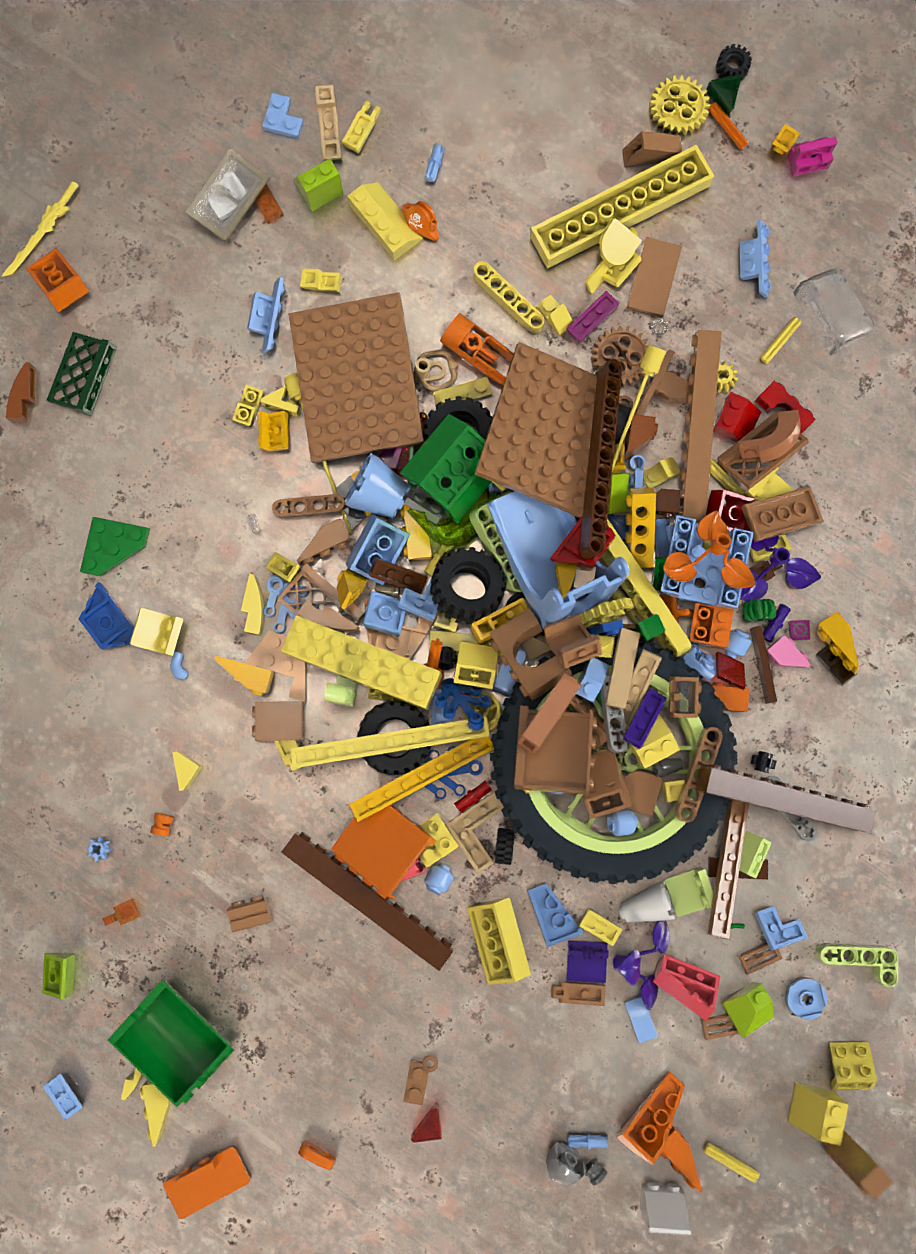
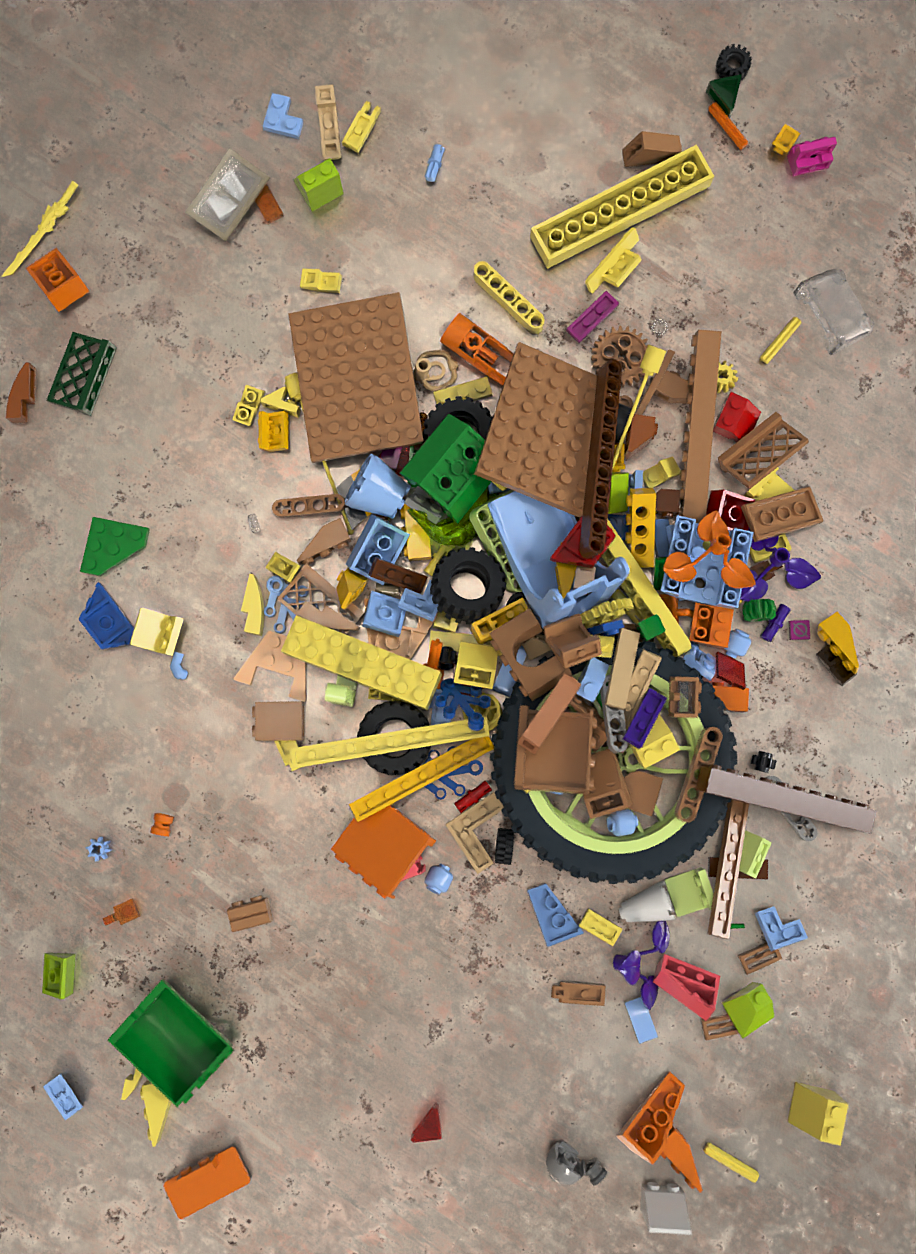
light yellow slope [172,751,203,791] -> none
yellow slope [215,656,274,696] -> none
light blue bracket [247,277,285,354] -> none
reddish brown brick [281,832,453,971] -> none
orange beam [298,1142,336,1170] -> none
light yellow slope [347,182,424,261] -> none
orange hat [402,201,439,241] -> none
medium nougat hinge [403,1055,438,1106] -> none
light yellow brick [419,812,459,868] -> none
light yellow slope [467,897,531,985] -> none
light yellow slope [536,294,573,336] -> none
dark purple hinge [566,940,609,983] -> none
light blue axle [568,1133,608,1150] -> none
light yellow tile [599,218,641,265] -> none
medium nougat tile [627,237,682,318] -> none
light blue hinge [629,455,645,470] -> none
light yellow gear [649,75,710,136] -> none
dark grey cone [652,758,683,778] -> none
light yellow panel [662,779,685,802] -> none
light yellow axle [710,458,745,495] -> none
nougat arch [739,410,801,463] -> none
light blue bracket [740,219,771,298] -> none
reddish brown tile [750,626,777,704] -> none
red arch [755,380,816,434] -> none
bright pink slope [766,635,811,668] -> none
light blue plate [786,978,827,1020] -> none
yellowish green beam [815,943,898,987] -> none
medium nougat brick [822,1130,894,1200] -> none
light yellow bracket [829,1042,878,1091] -> none

